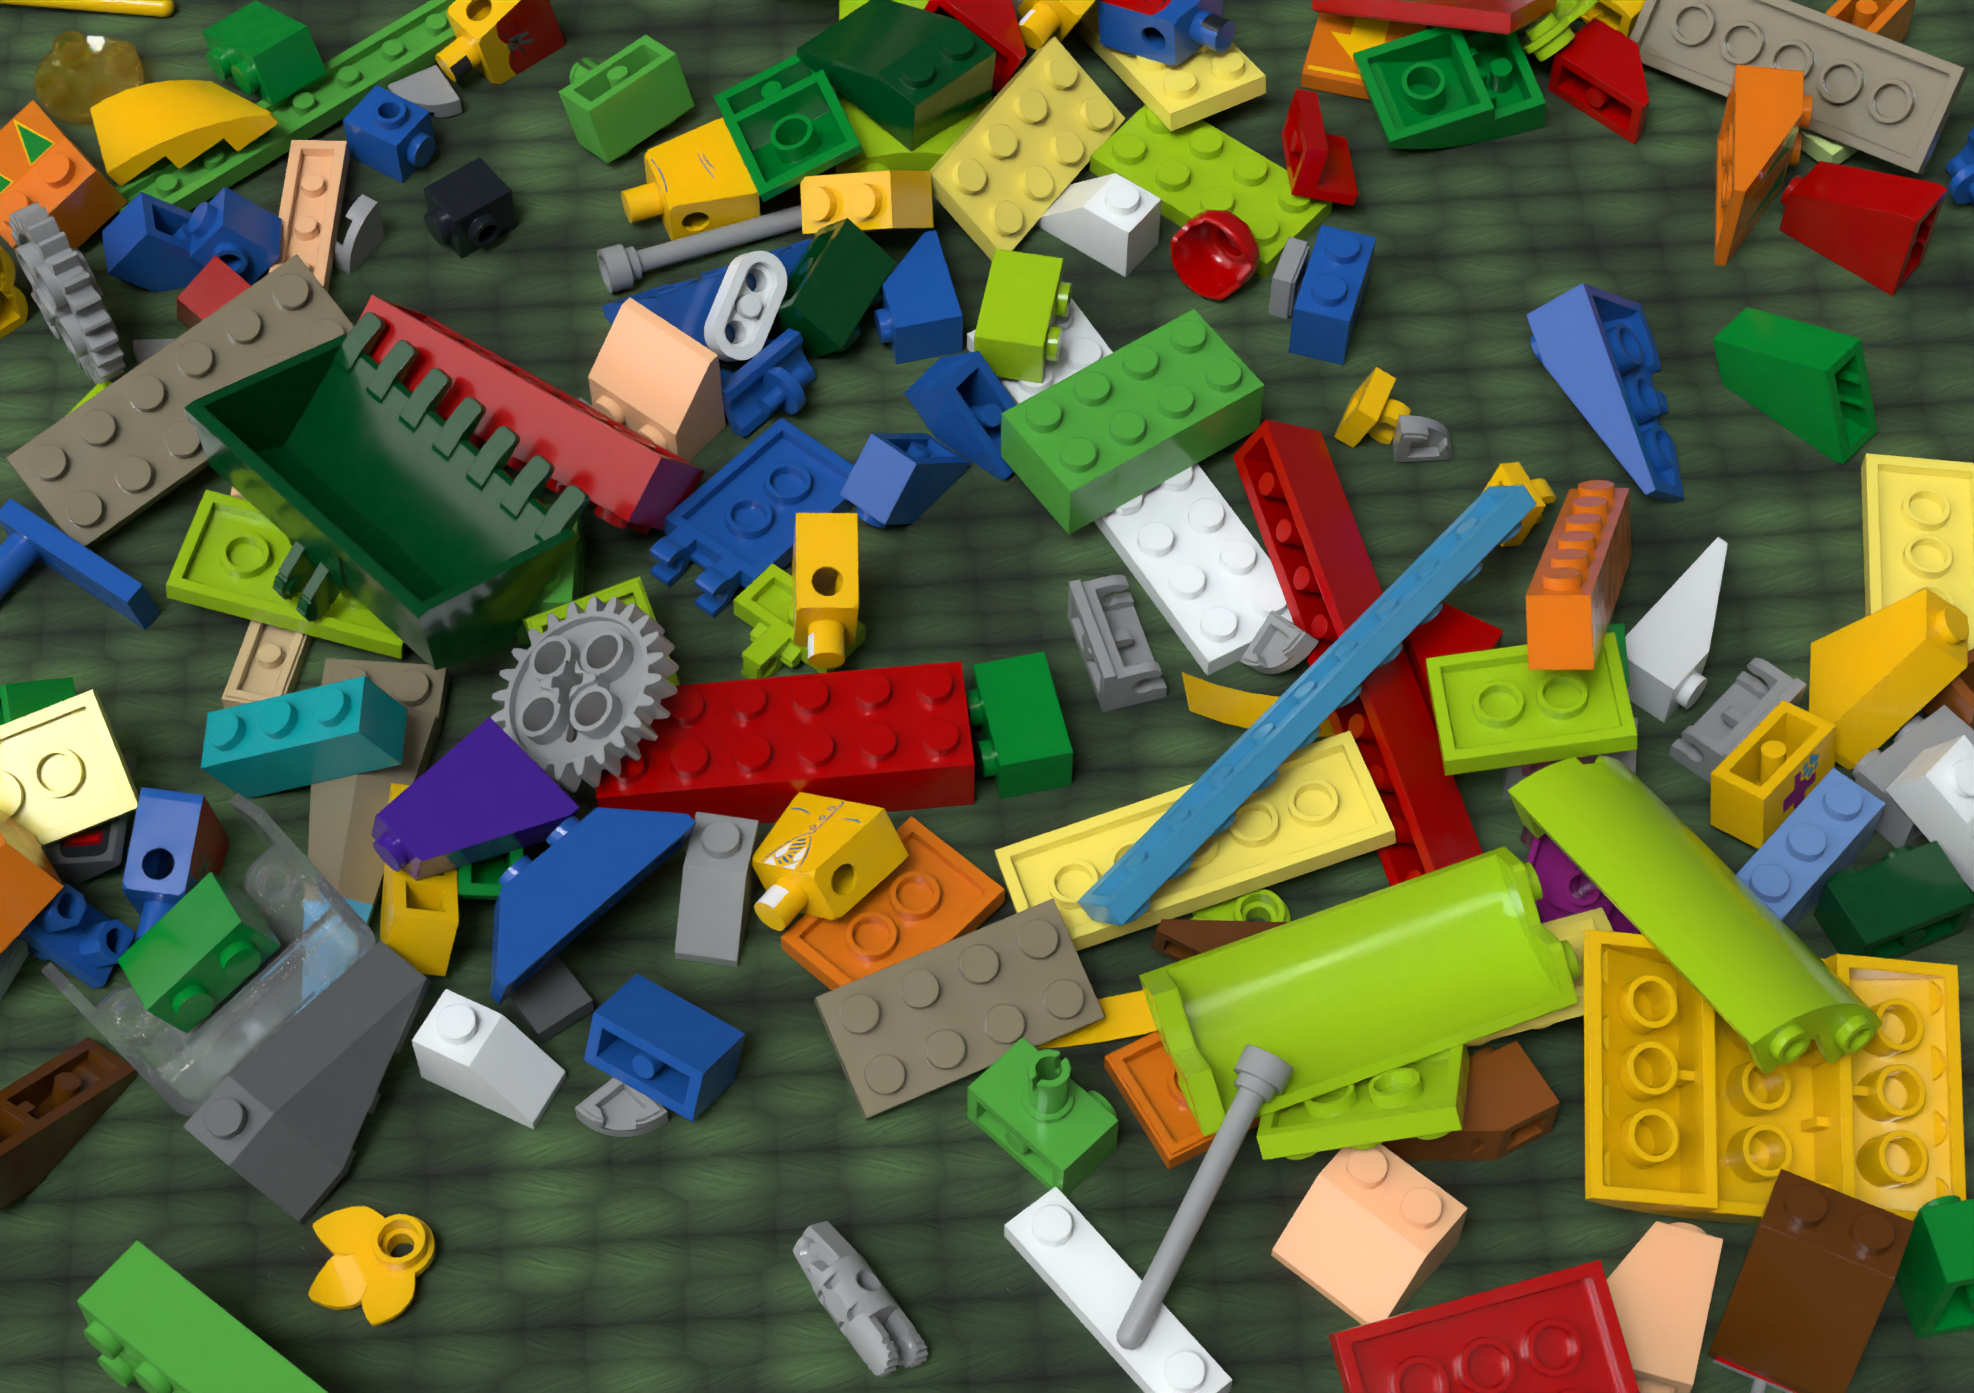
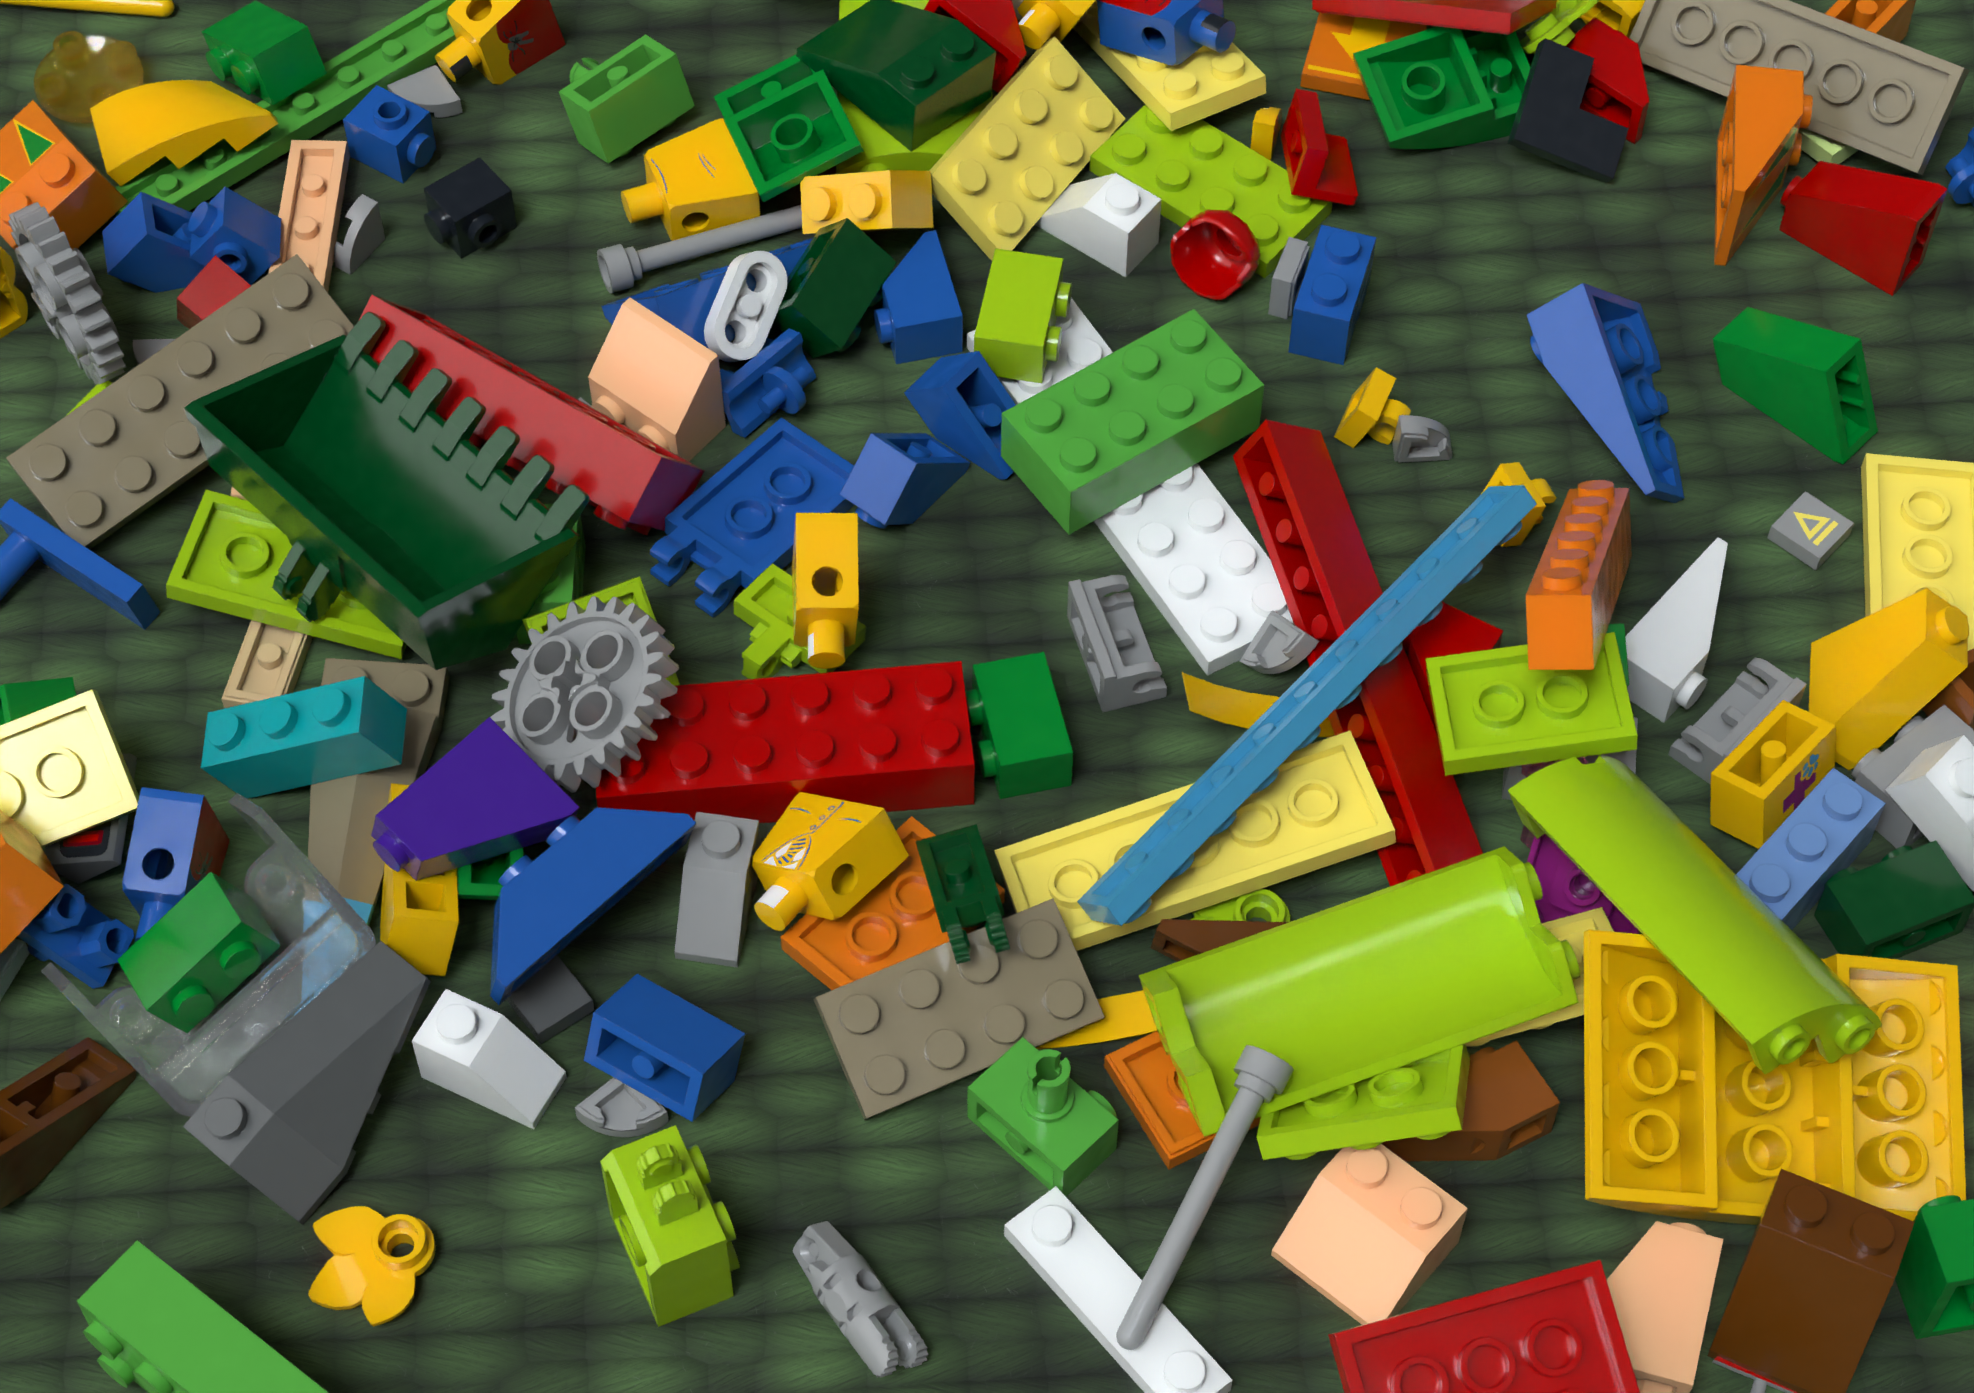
none -> lime hinge [600,1125,740,1327]
none -> dark green hinge [915,824,1010,964]
none -> yellow tile [1250,107,1282,161]
none -> black tile [1507,38,1629,183]
none -> light grey tile [1768,491,1854,570]

